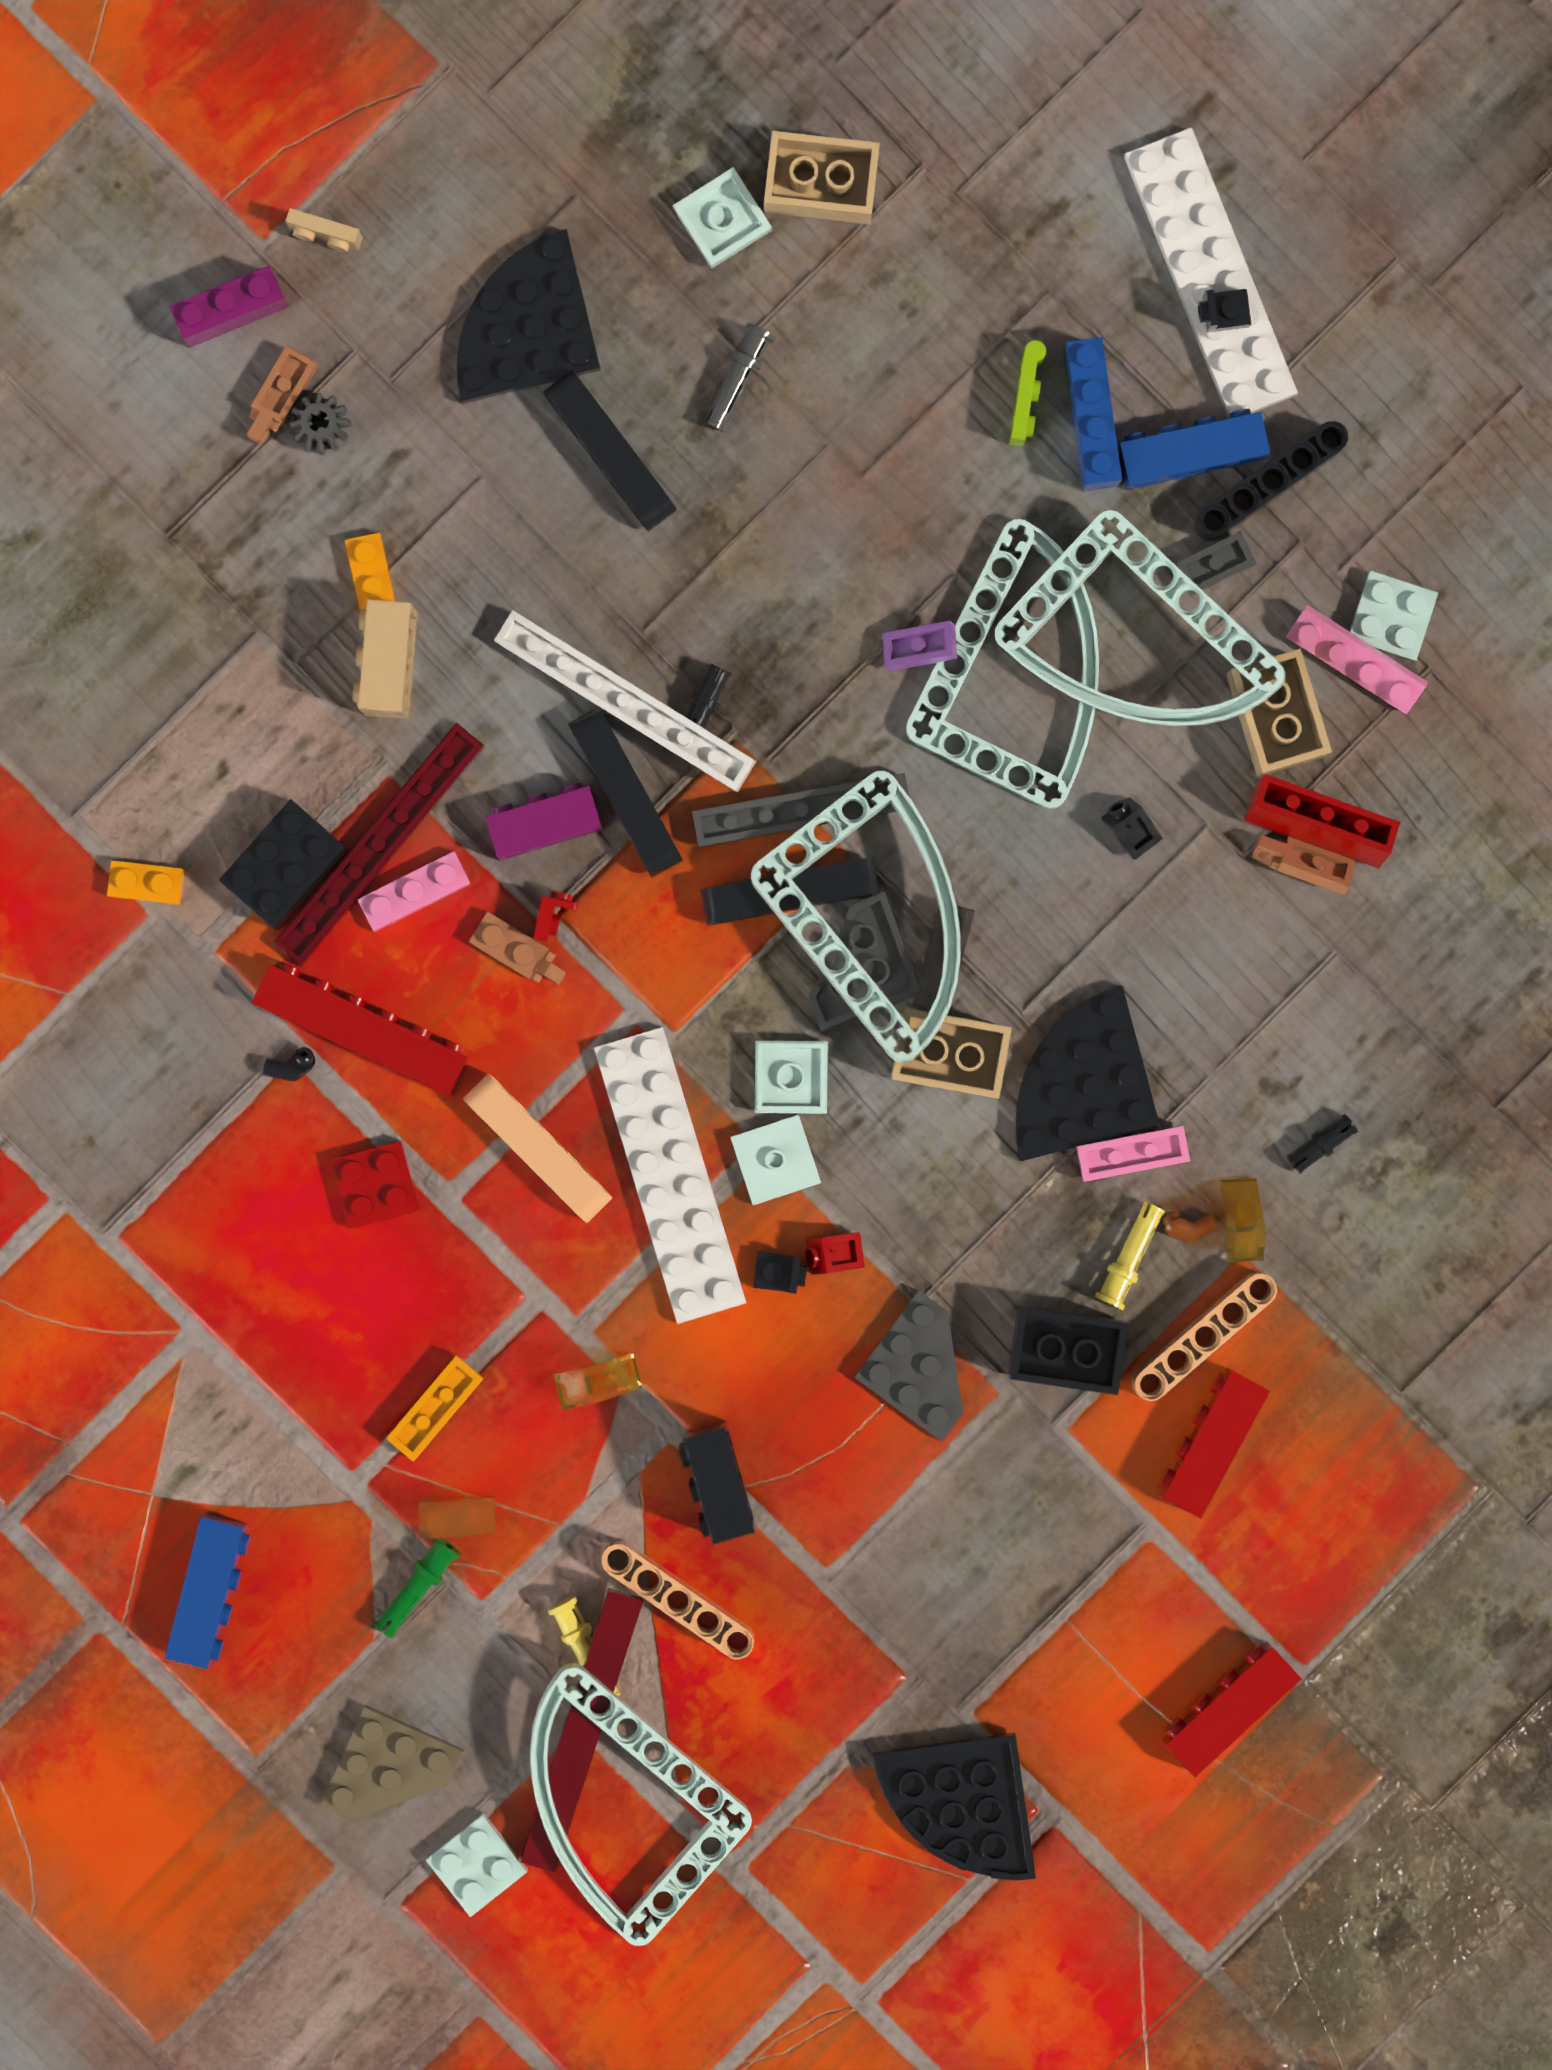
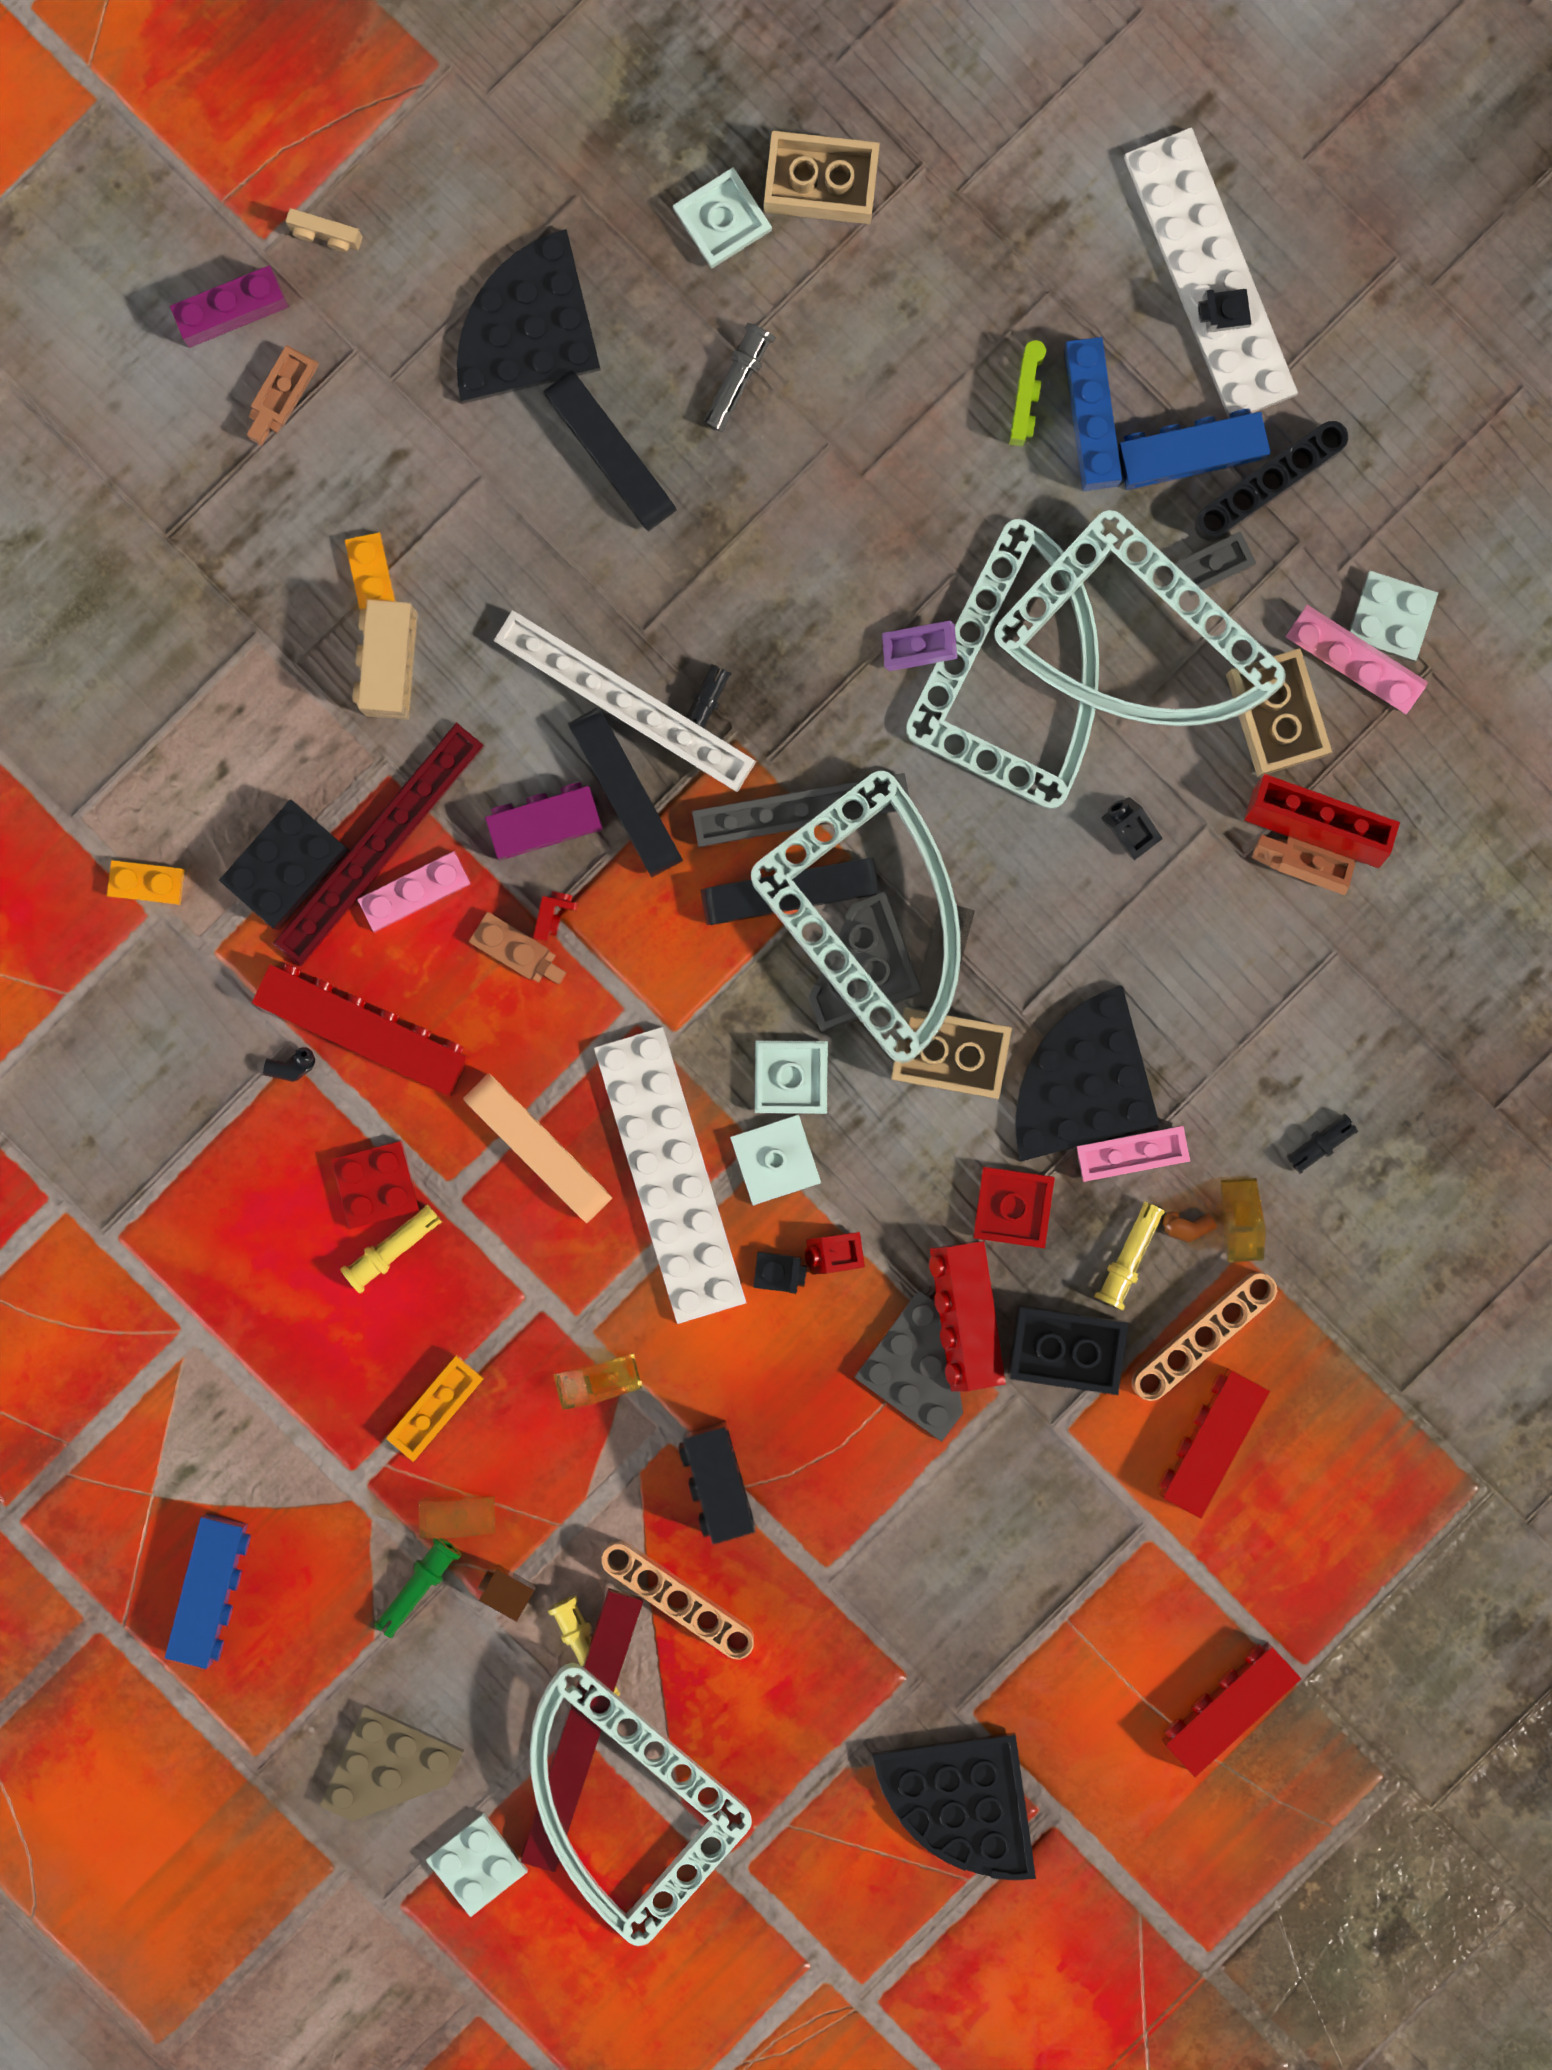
dark grey gear [289,393,352,456] -> none
none -> light yellow pin [340,1204,442,1294]
none -> reddish brown brick [477,1565,536,1622]
none -> red brick [929,1241,1006,1392]
none -> red plate [973,1167,1055,1249]

